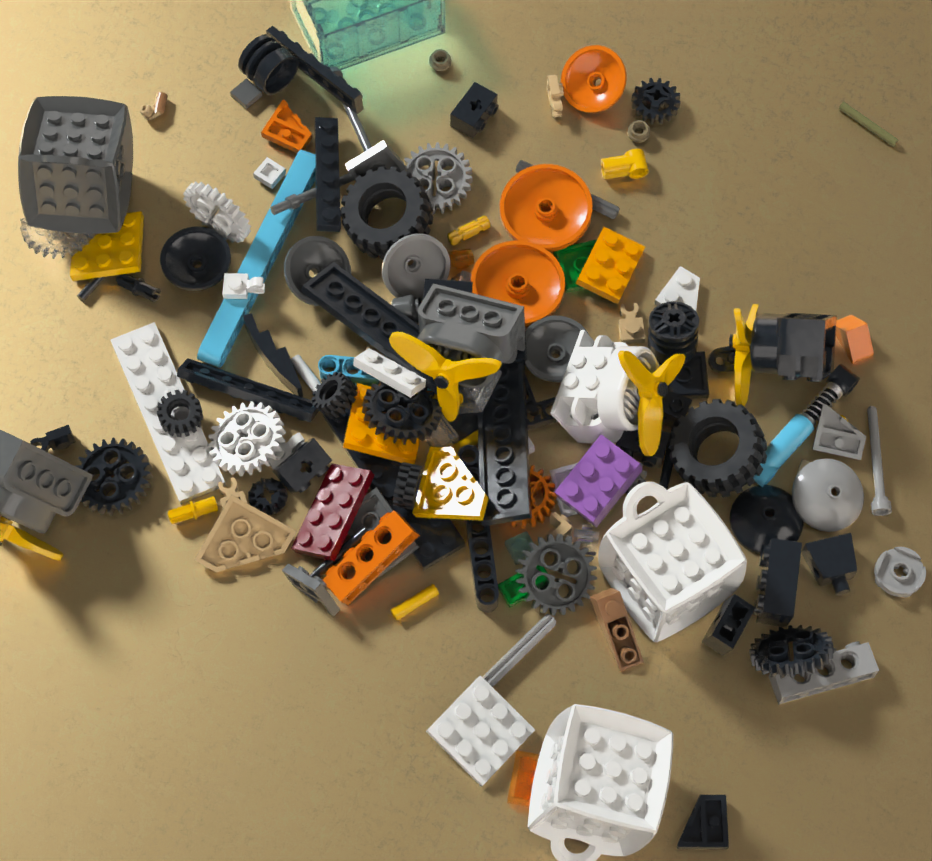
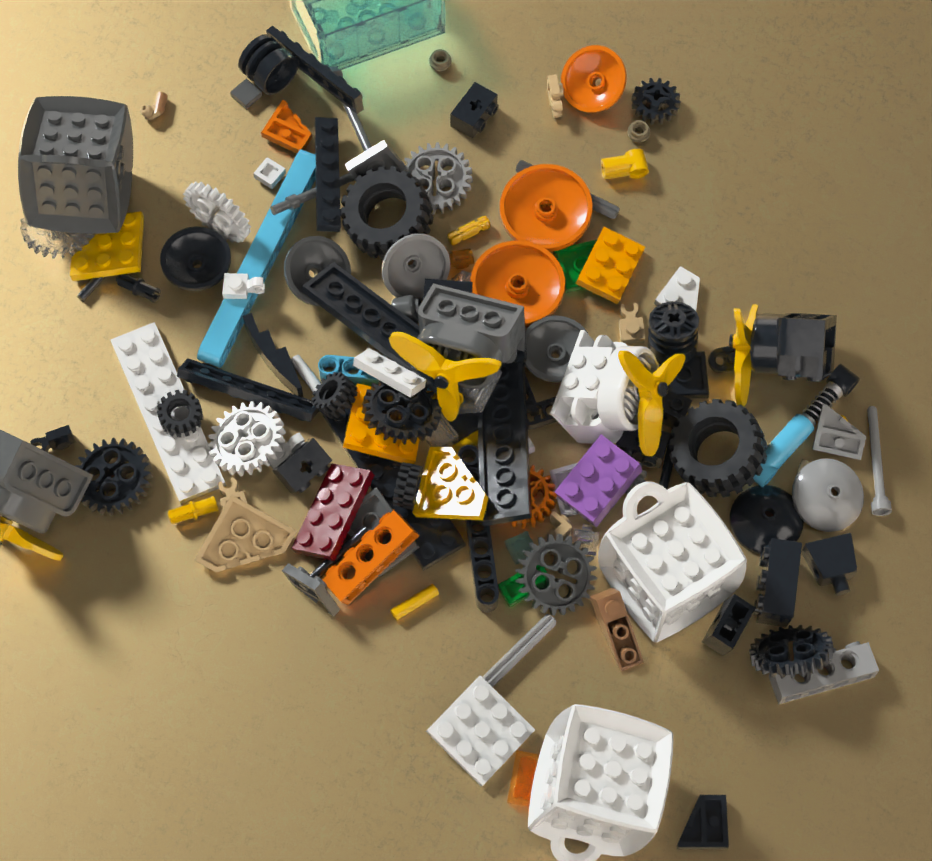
black gear [248,477,288,515] -> none
orange slope [836,315,874,364] -> none
olive bar [839,102,898,147] -> none
light grey plate [874,547,926,598] -> none

